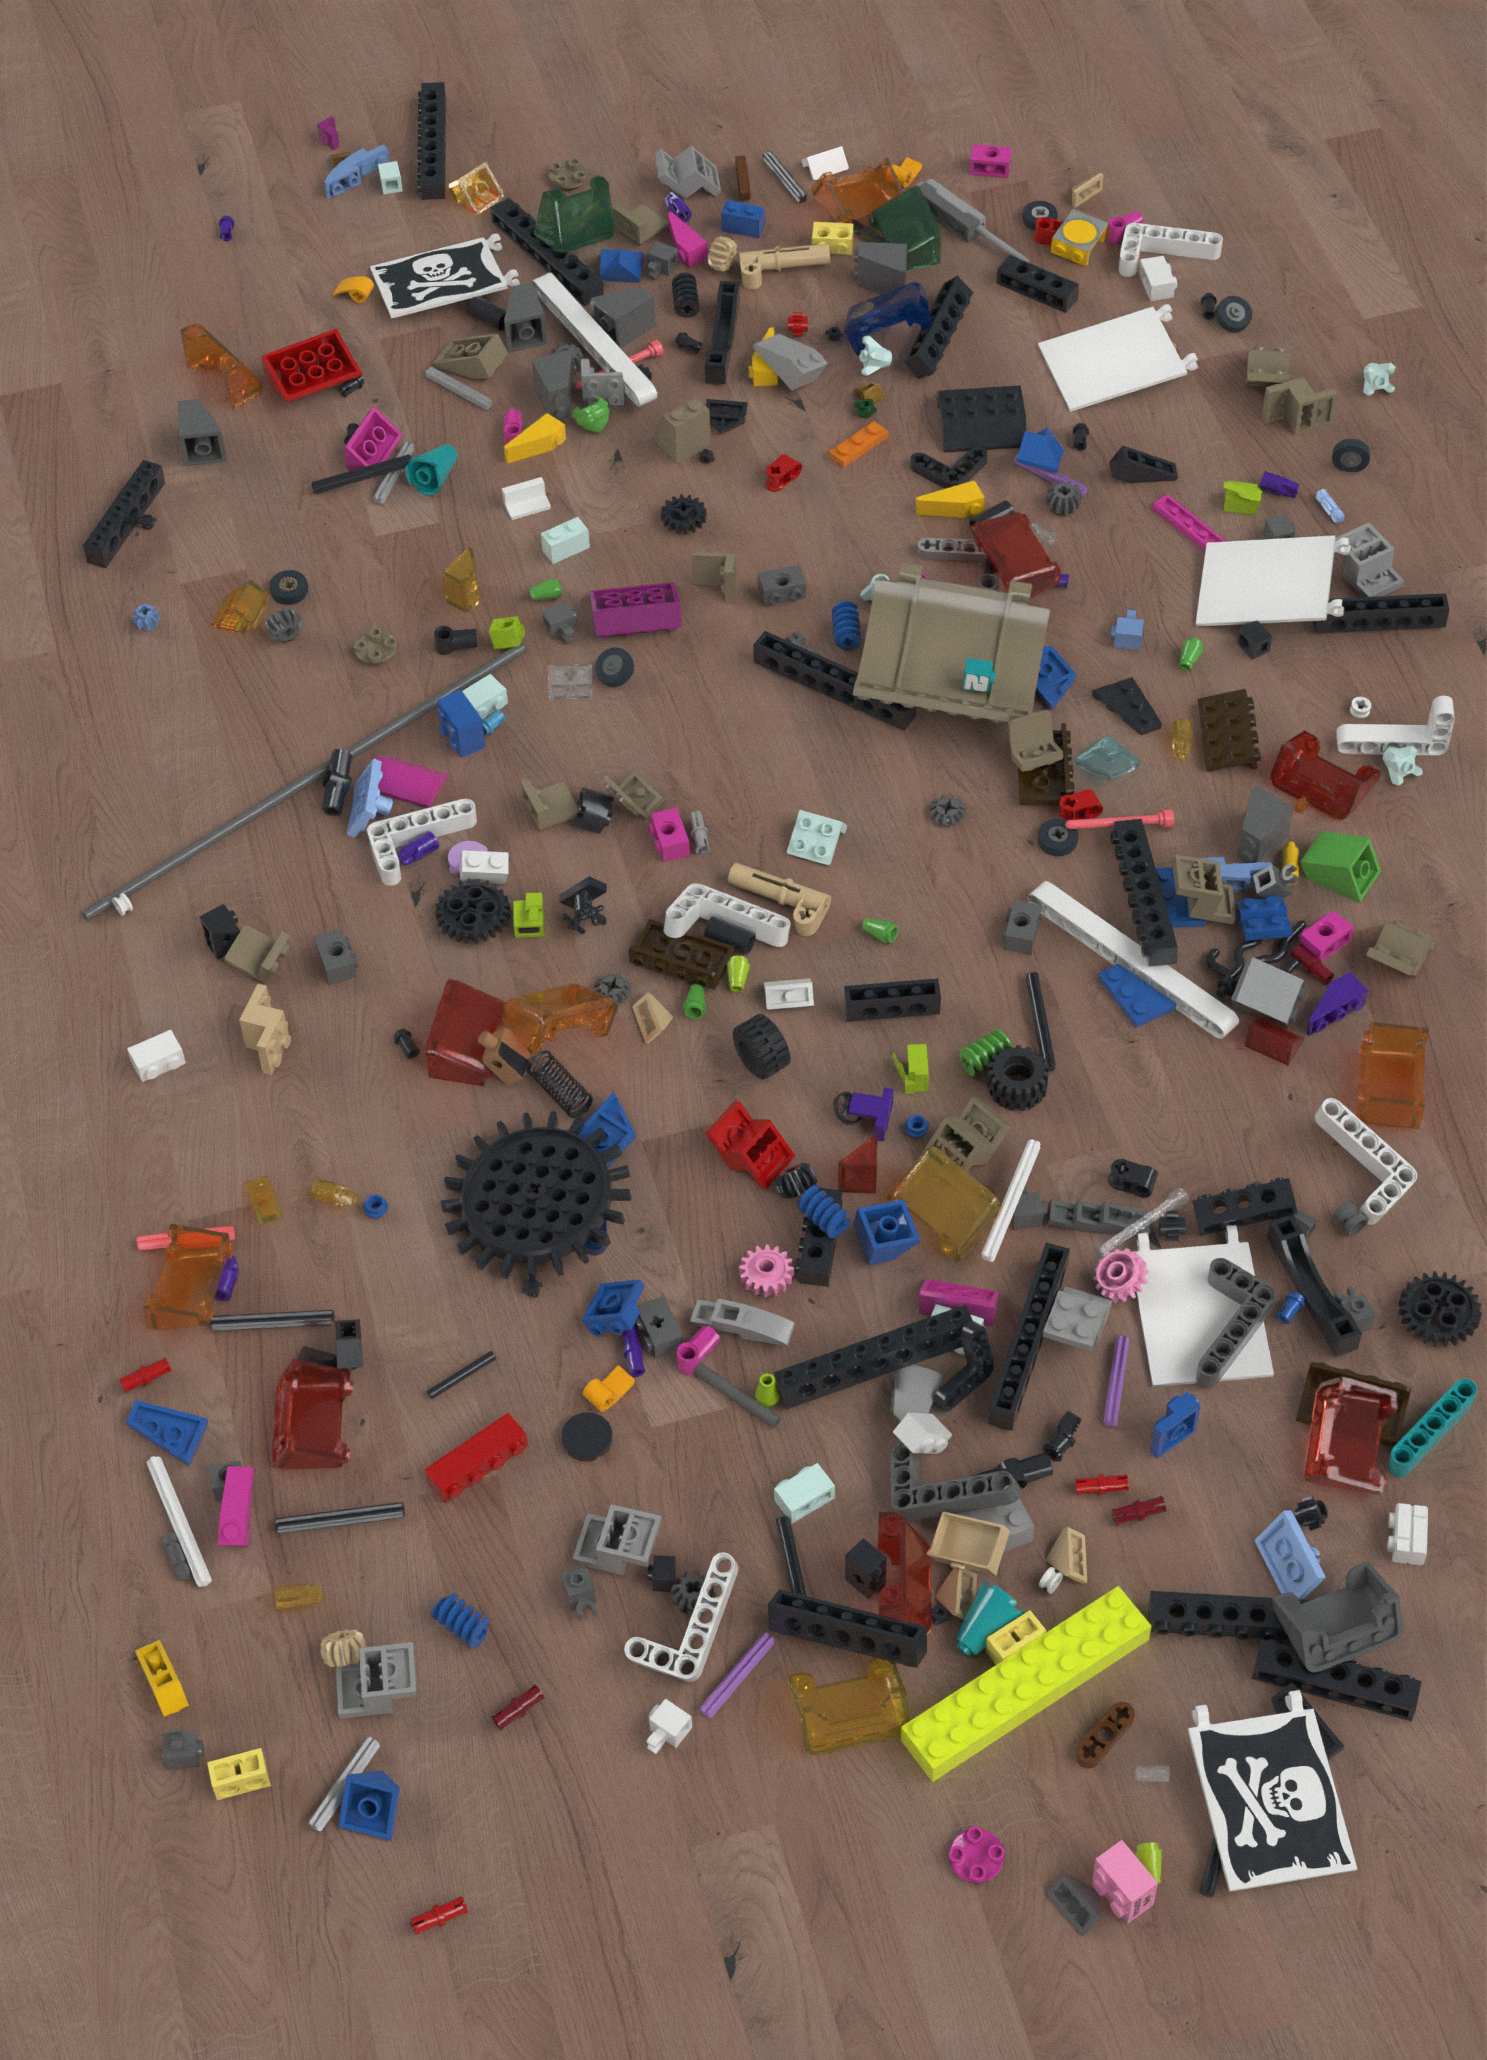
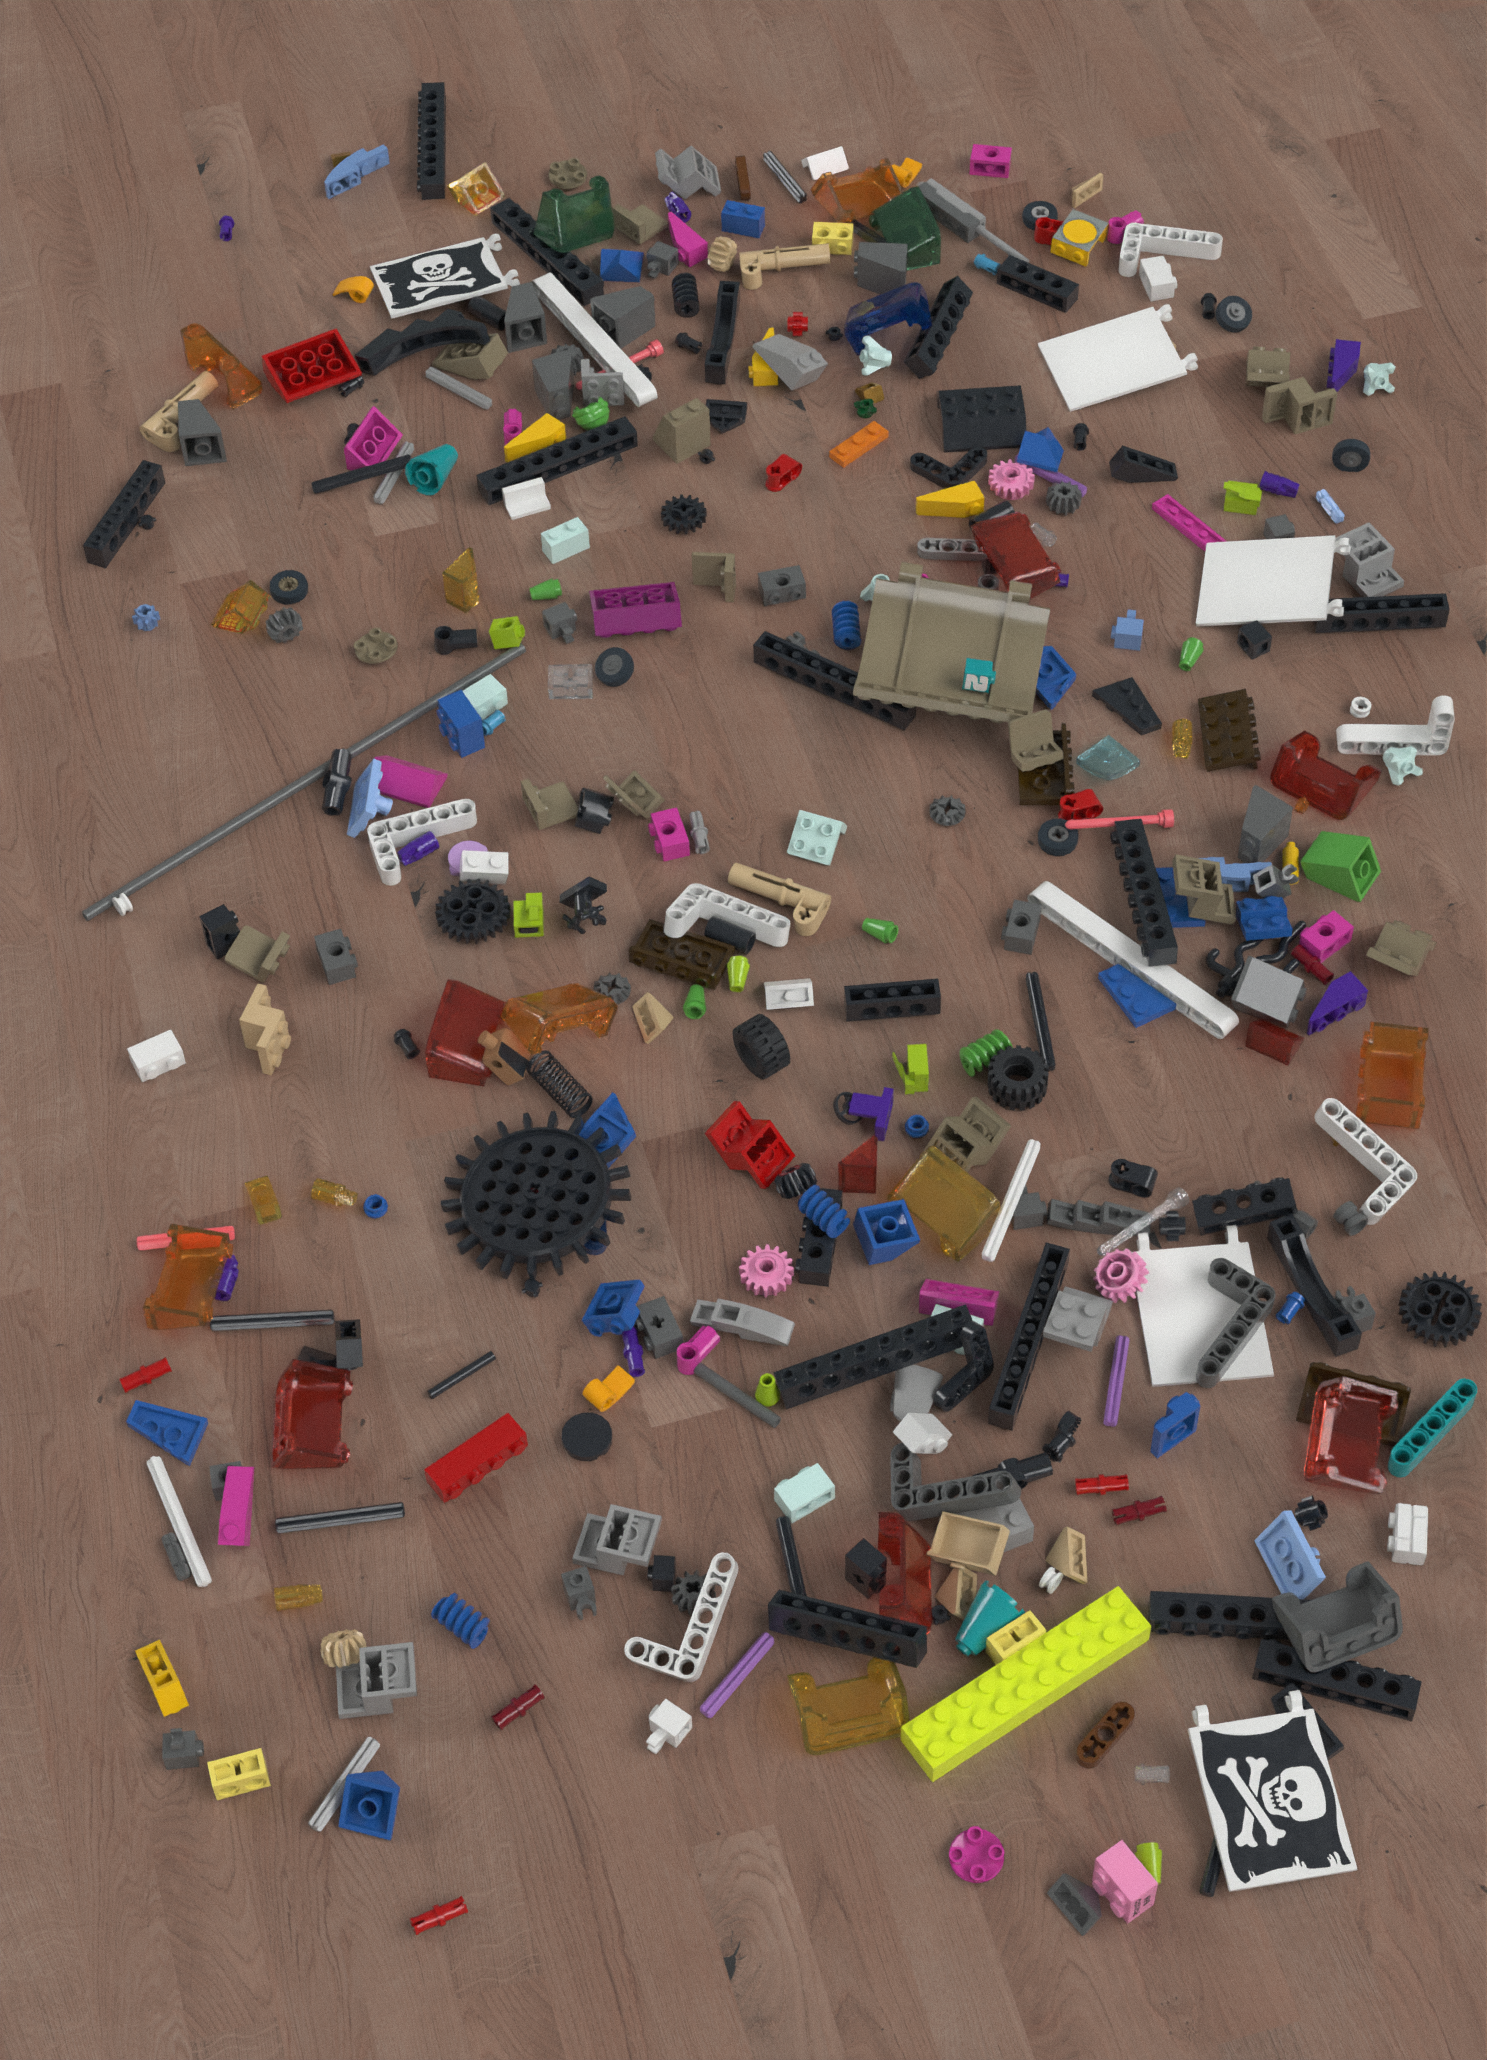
magenta bracket [317,116,340,150] -> none
light aqua brick [378,161,403,195] -> none
none -> tan piece [140,371,218,452]
none -> black arch [355,309,490,376]
none -> black brick [476,416,638,505]
none -> dark azure pin [974,254,1001,275]
none -> bright pink gear [988,459,1035,500]
none -> dark purple slope [1326,339,1361,392]

